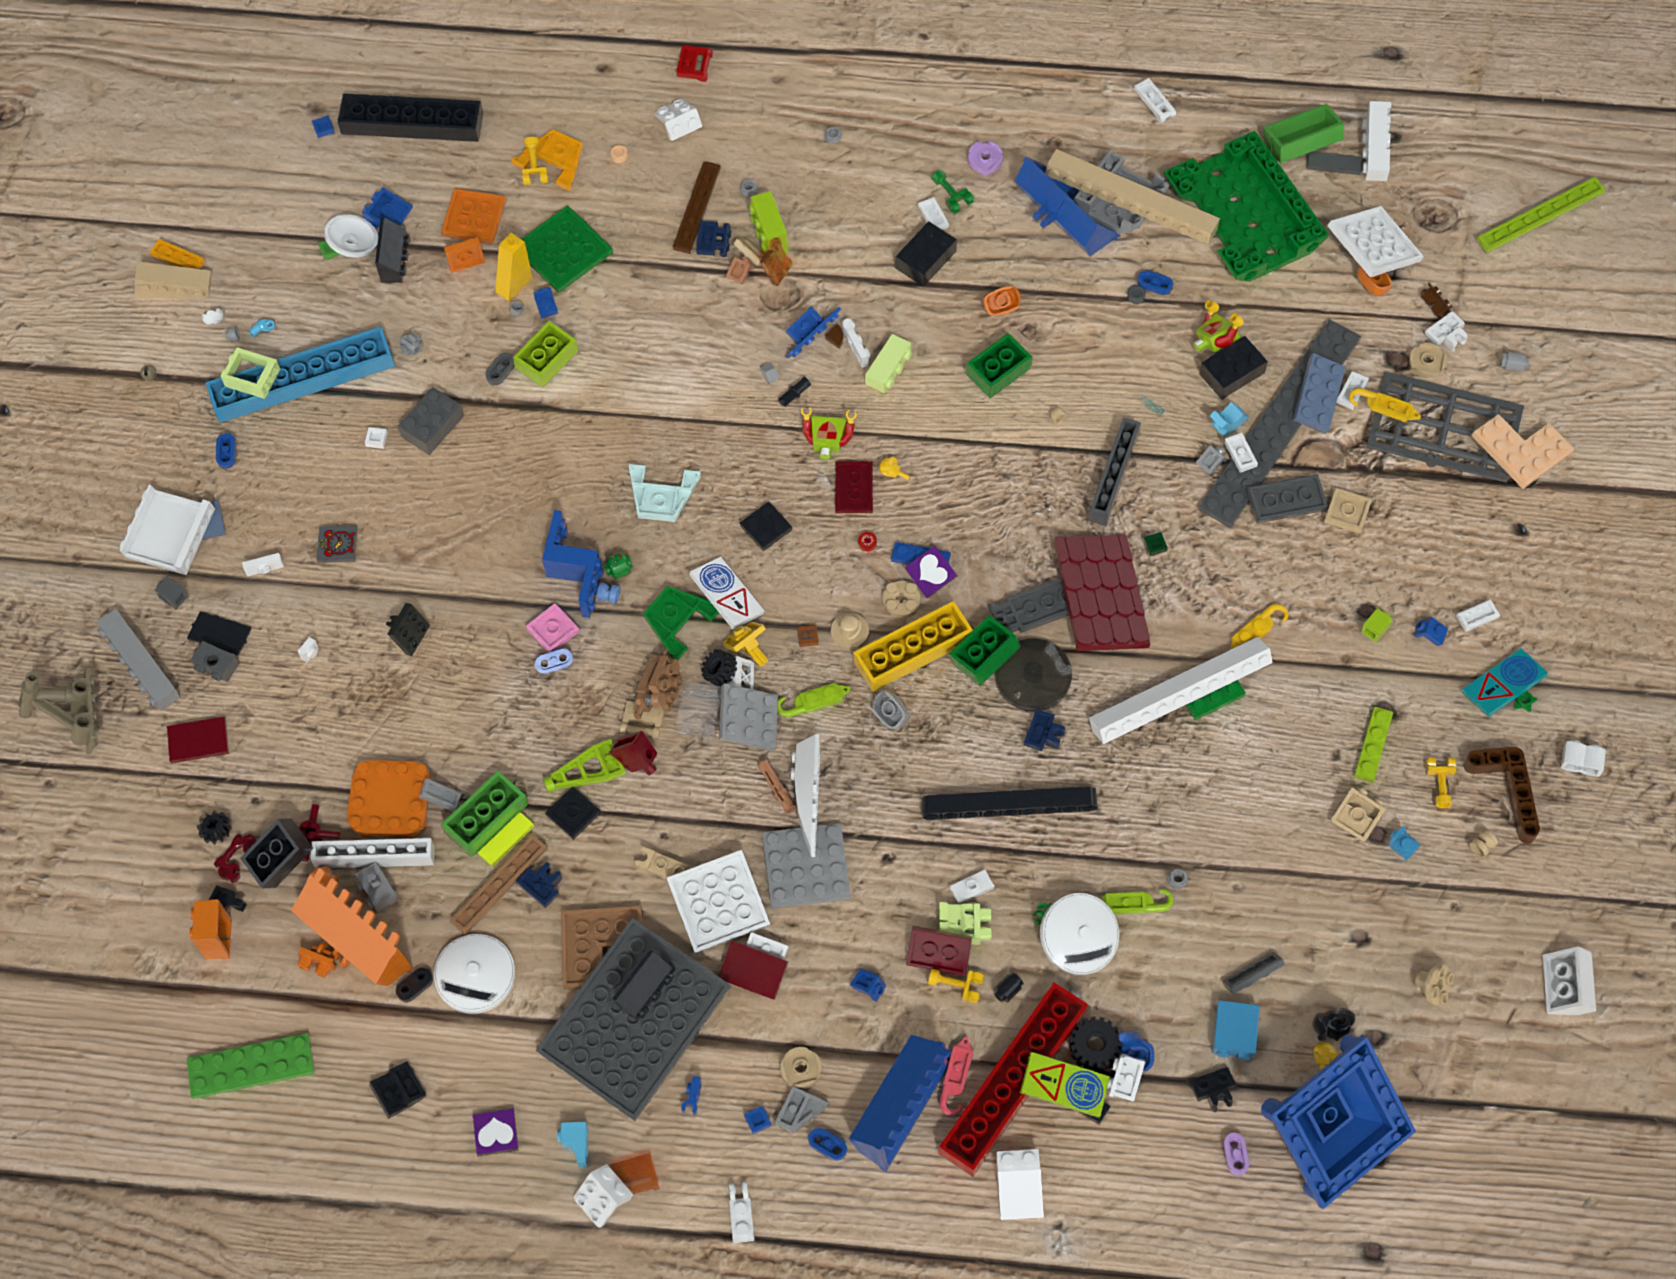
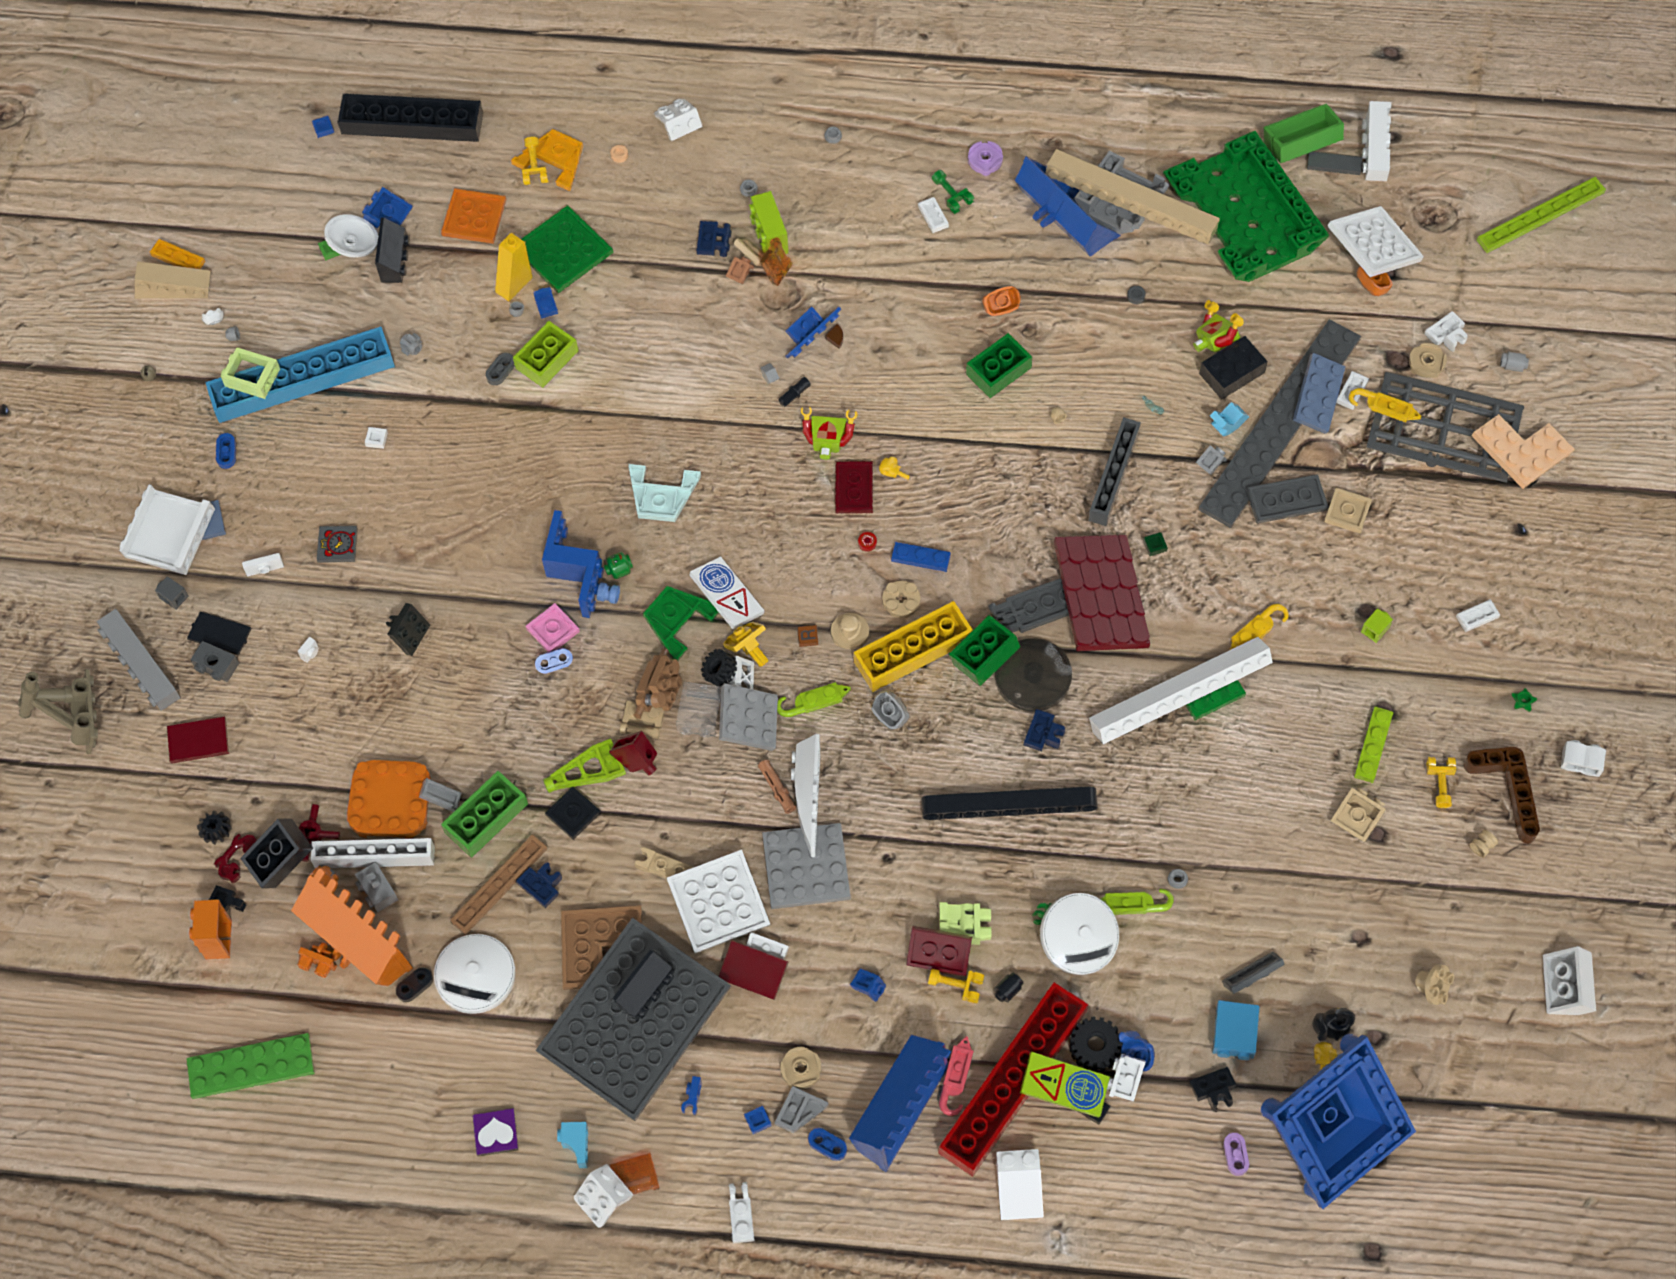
medium azure arm [248,319,275,337] -> none
black slope [369,1061,426,1119] -> none
dark grey brick [398,387,464,455] -> none
orange plate [444,237,485,273] -> none
neon yellow tile [478,812,534,867] -> none
reddish brown tile [673,161,721,254] -> none
red plate [676,45,713,82] -> none
black plate [739,501,792,551] -> none
white hinge [842,318,870,368] -> none
yellowish green brick [865,334,913,394] -> none
black brick [895,221,957,287] -> none
tile [905,546,958,599] -> none
white plate [949,870,994,905] -> none
white plate [1134,78,1176,124] -> none
blue plate [1137,270,1173,295] -> none
white plate [1224,433,1258,473] -> none
dark azure bracket [1388,826,1420,861] -> none
blue bracket [1414,617,1448,646] -> none
reddish brown hinge [1420,283,1453,319] -> none
teal tile [1462,648,1548,717] -> none

